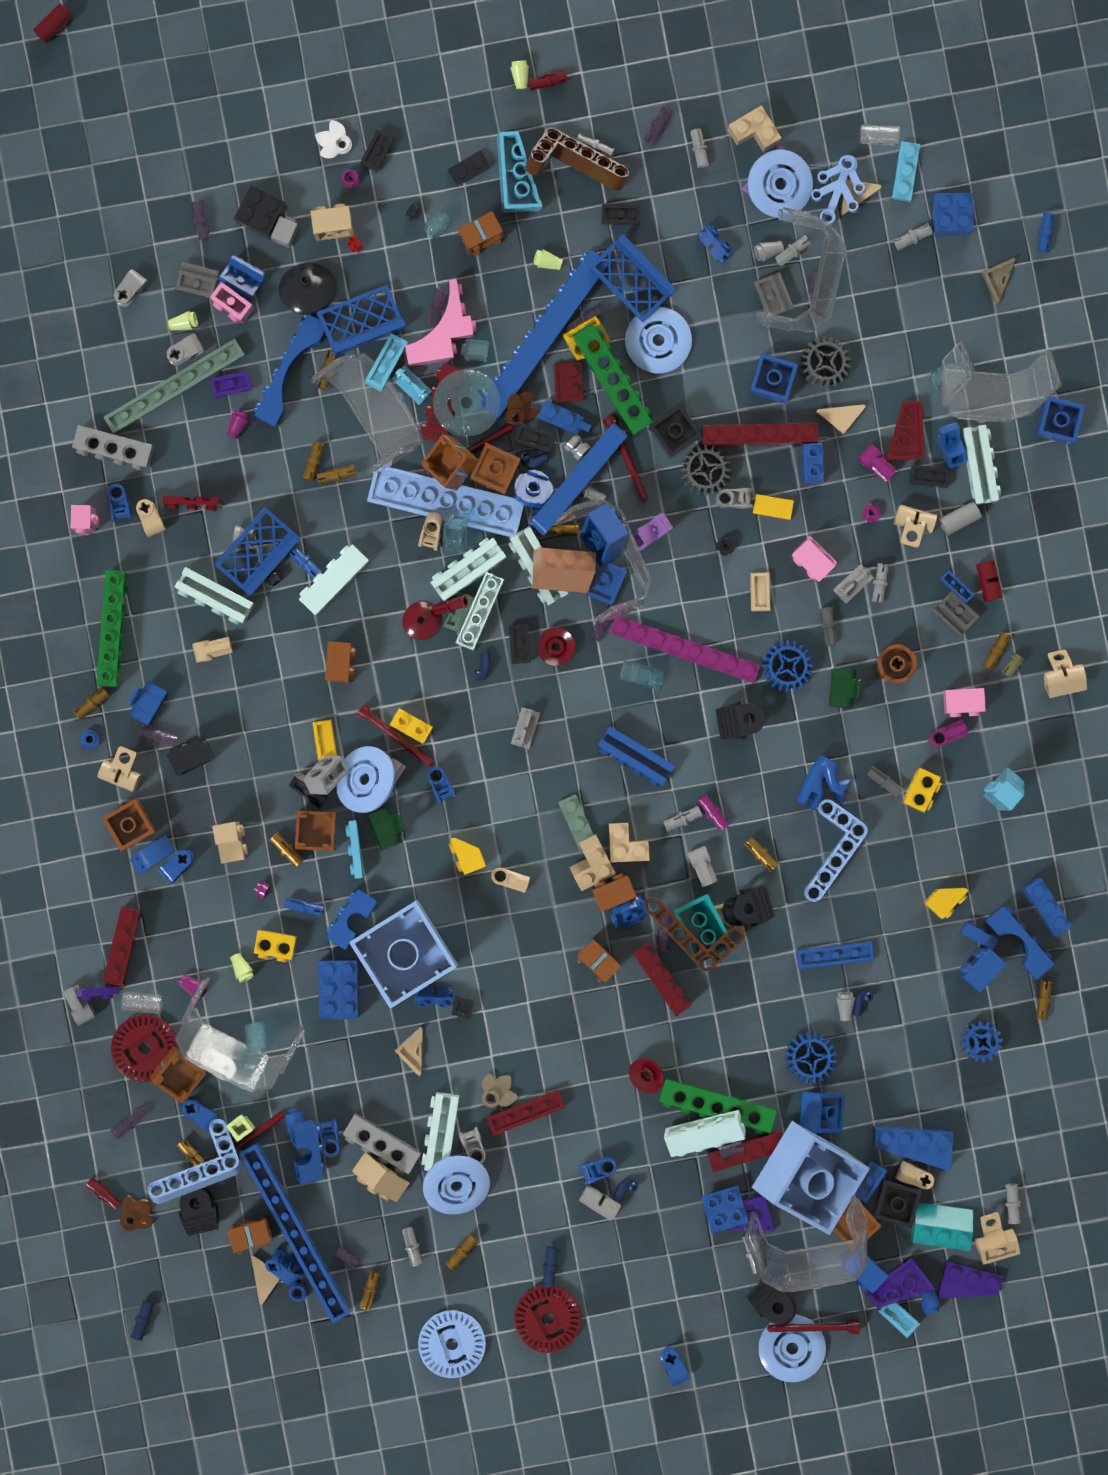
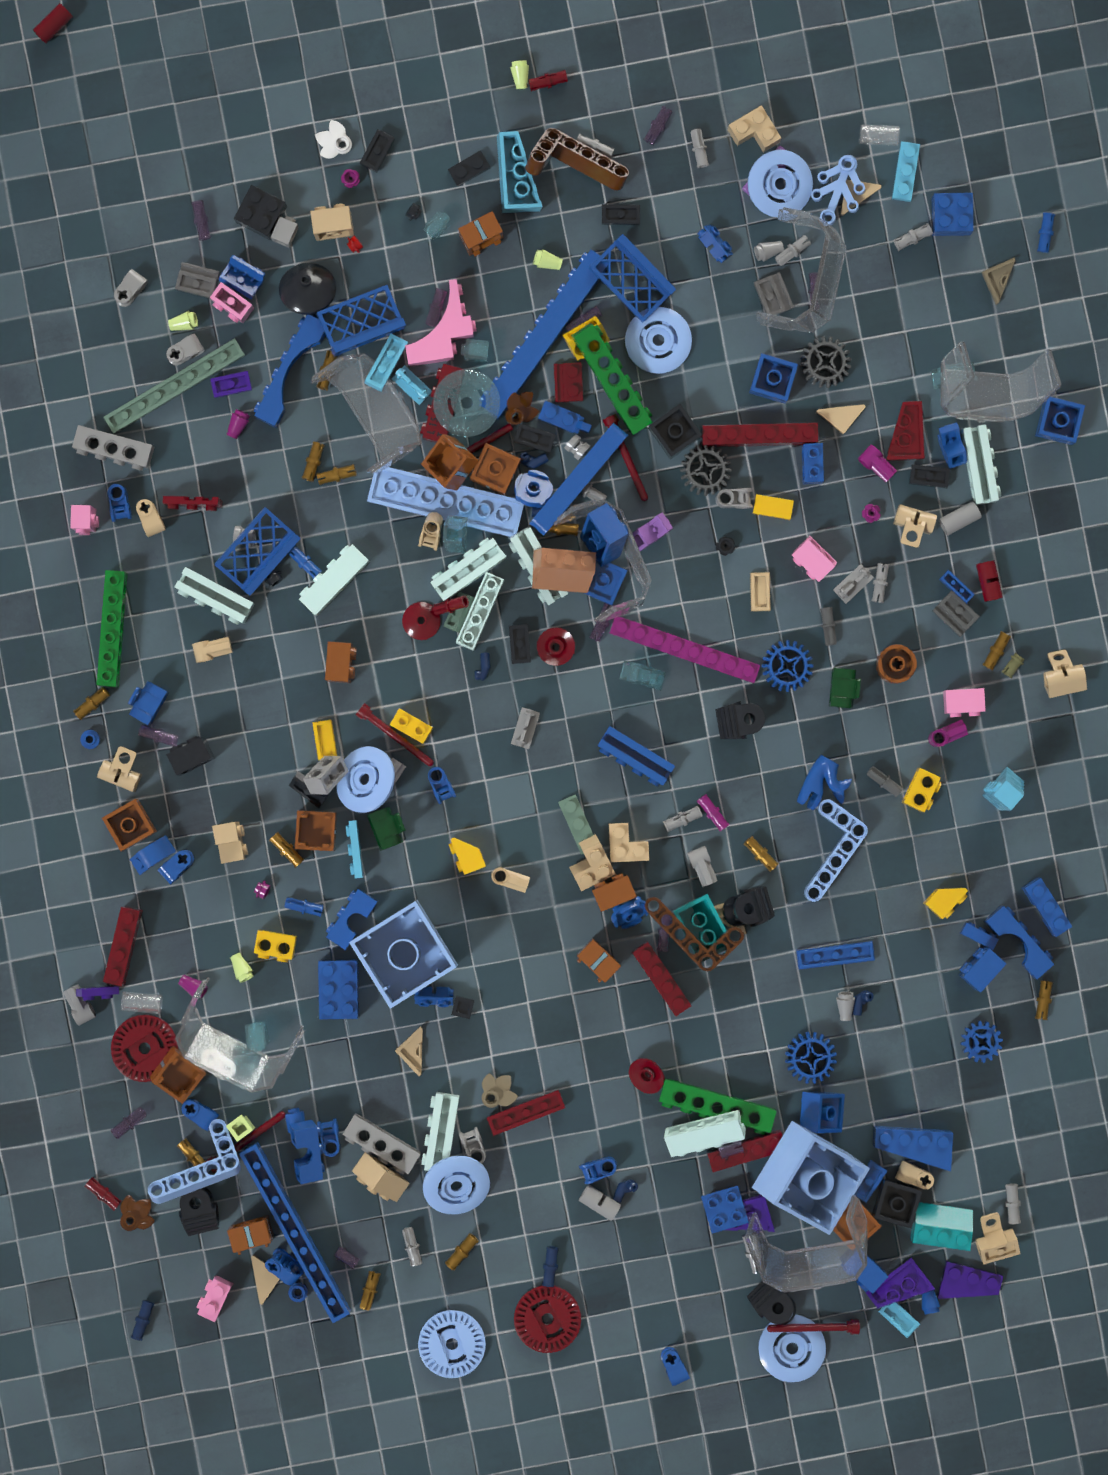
none -> bright pink brick [196,1275,233,1322]

